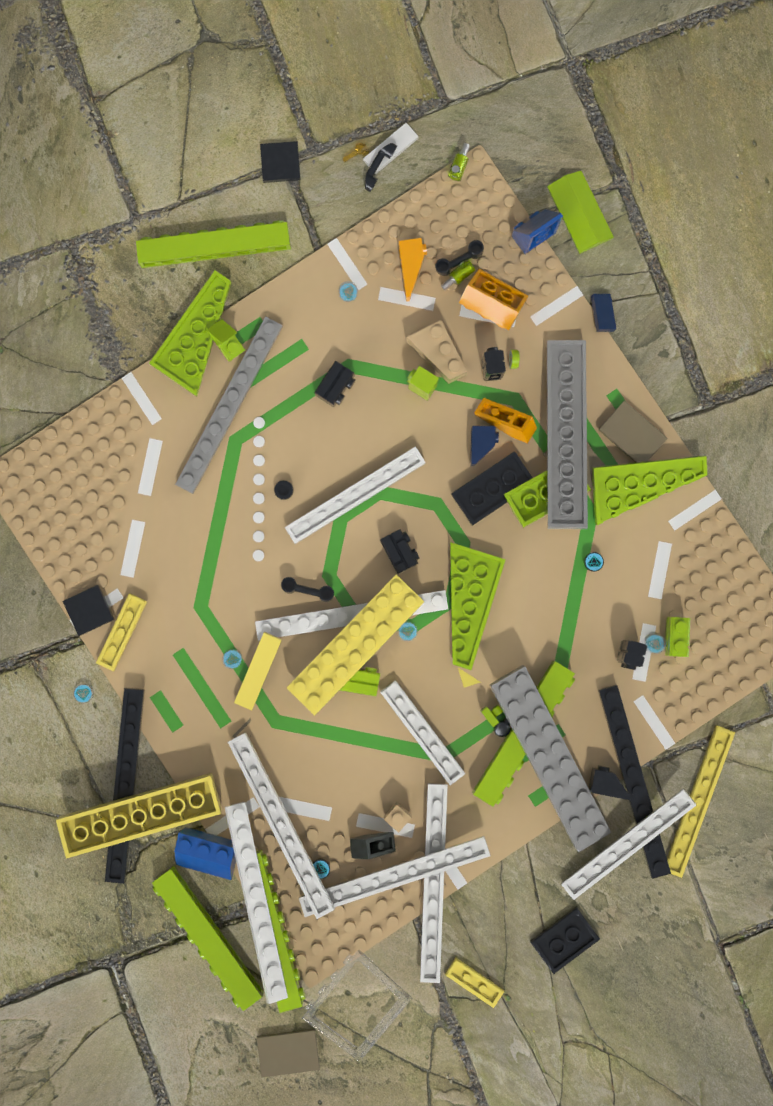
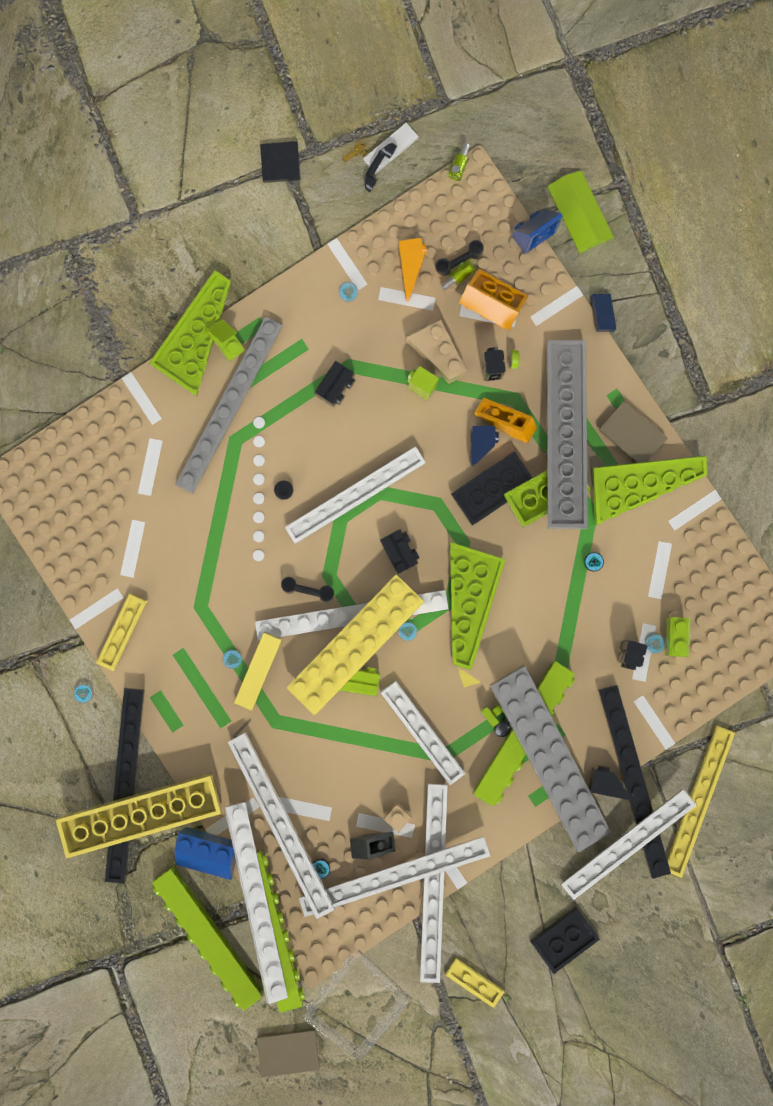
black tile [62,585,115,636] -> none
lime brick [136,220,291,268] -> none

